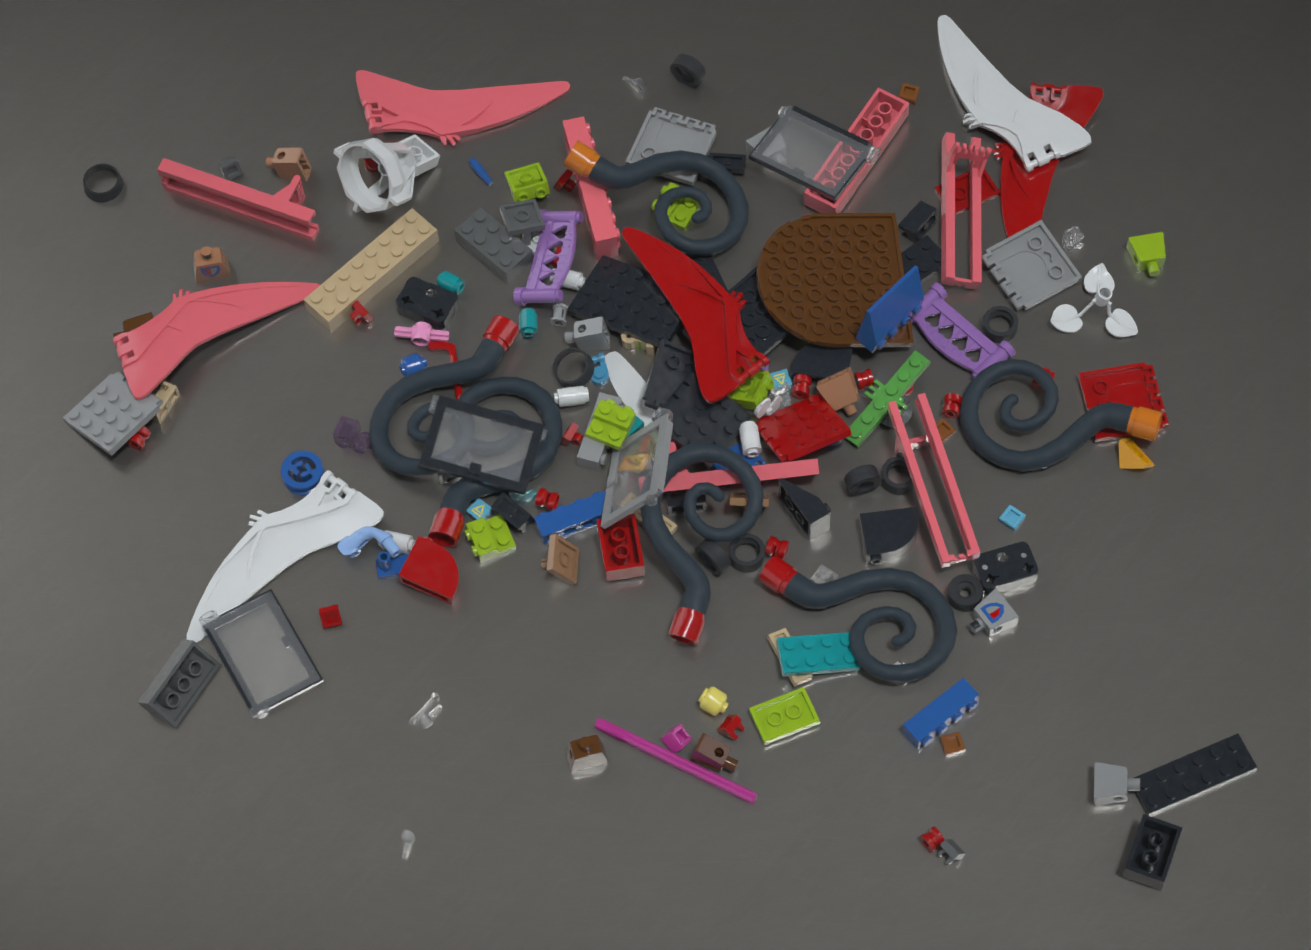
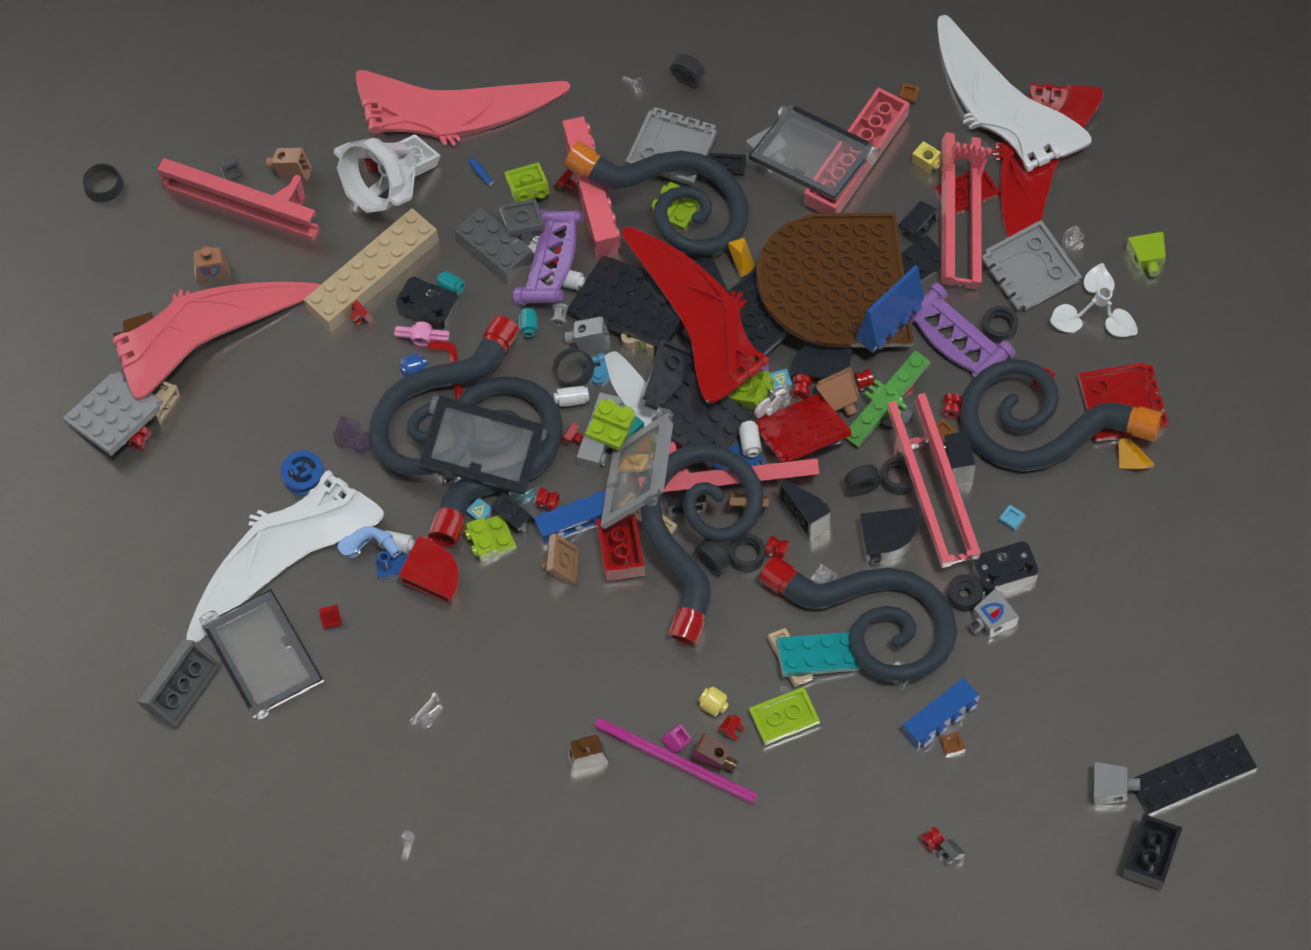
none -> light orange slope [728,238,756,277]
none -> light yellow brick [912,141,941,174]
none -> black brick [942,431,976,485]

